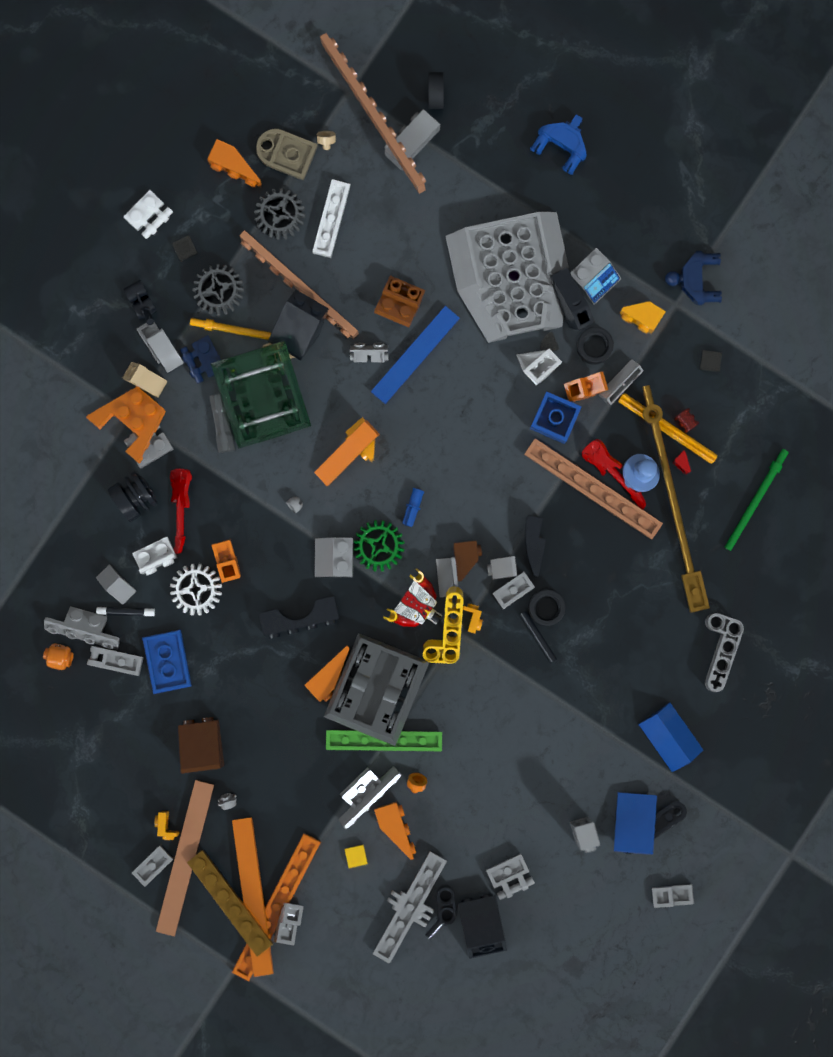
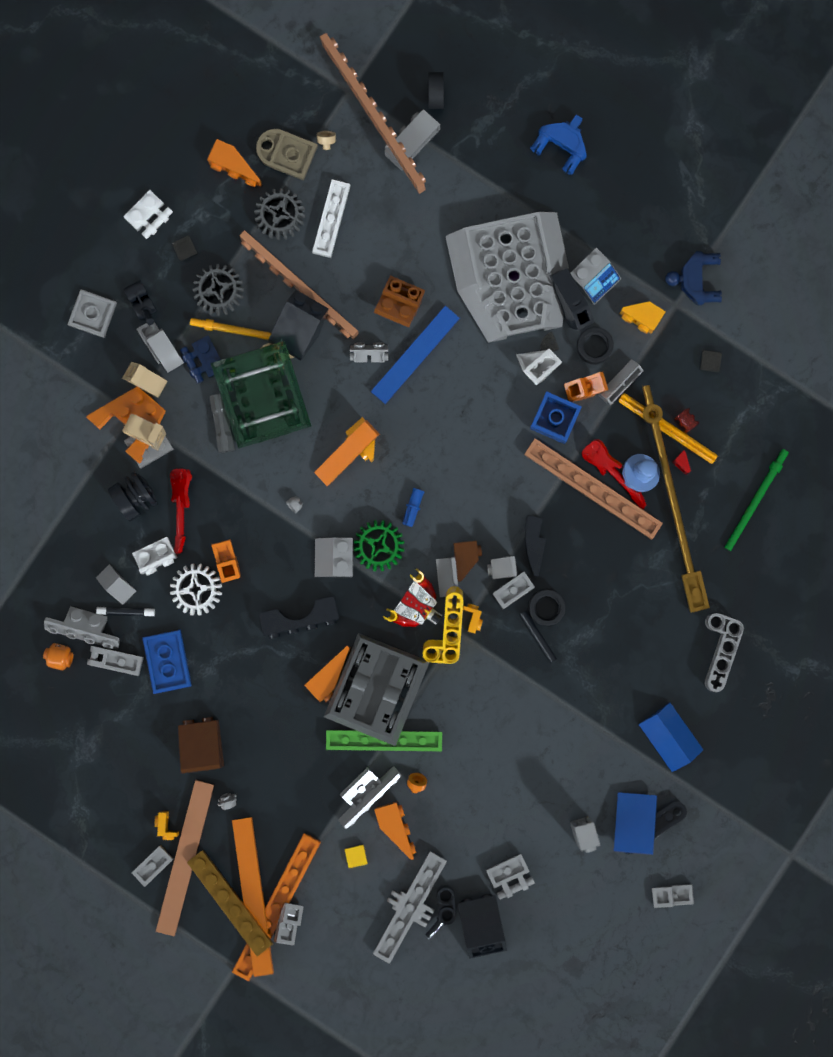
none -> light grey tile [67,289,117,338]
none -> tan tile [122,414,166,451]

